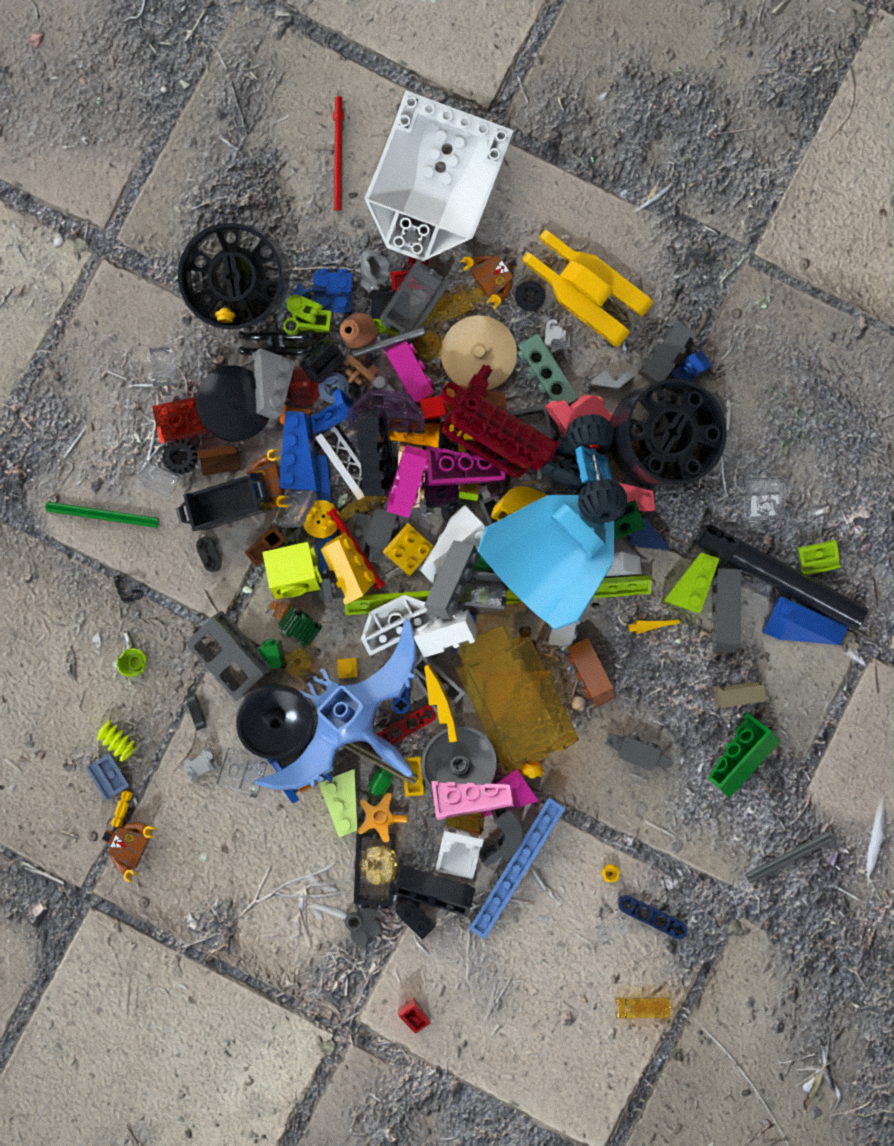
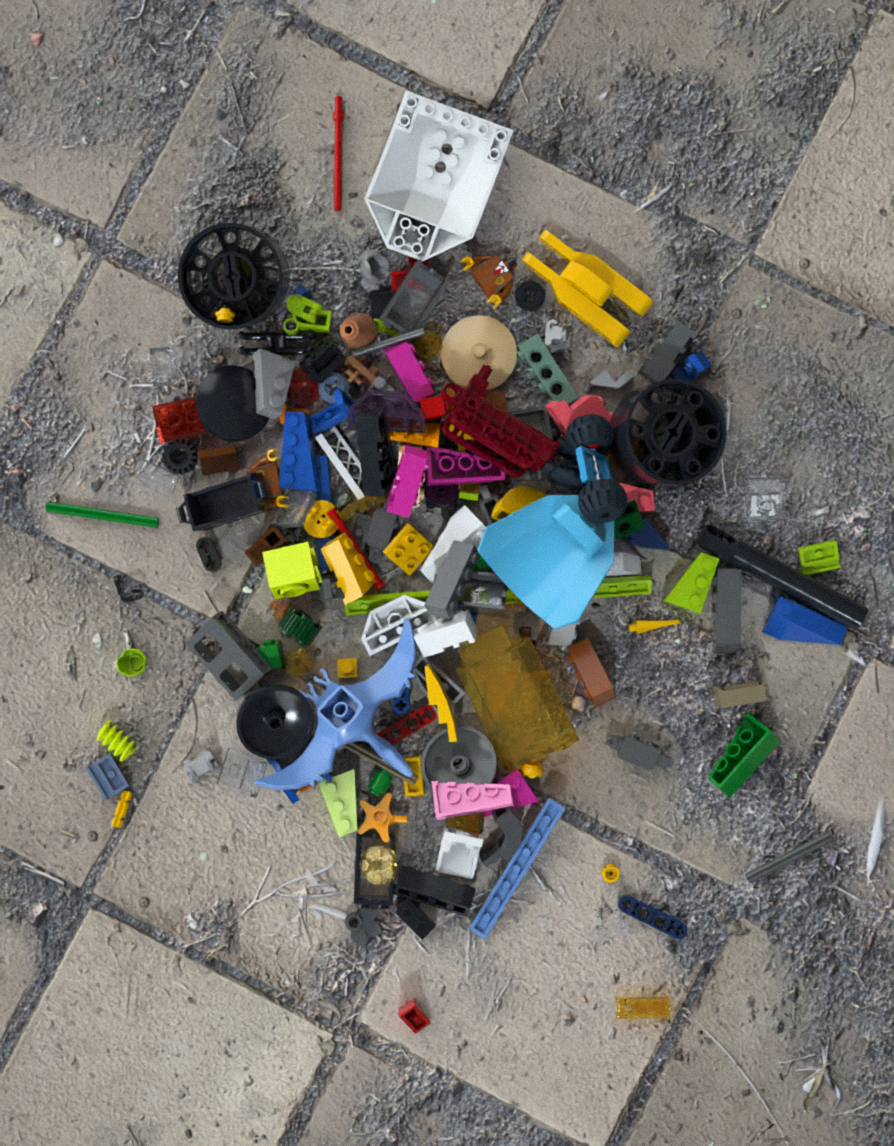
dark orange torso [102,822,157,883] -> none
pearl dark grey beam [185,693,207,731] -> none
blue plate [313,268,353,313] -> none
clear yellow plate [418,288,485,326] -> none

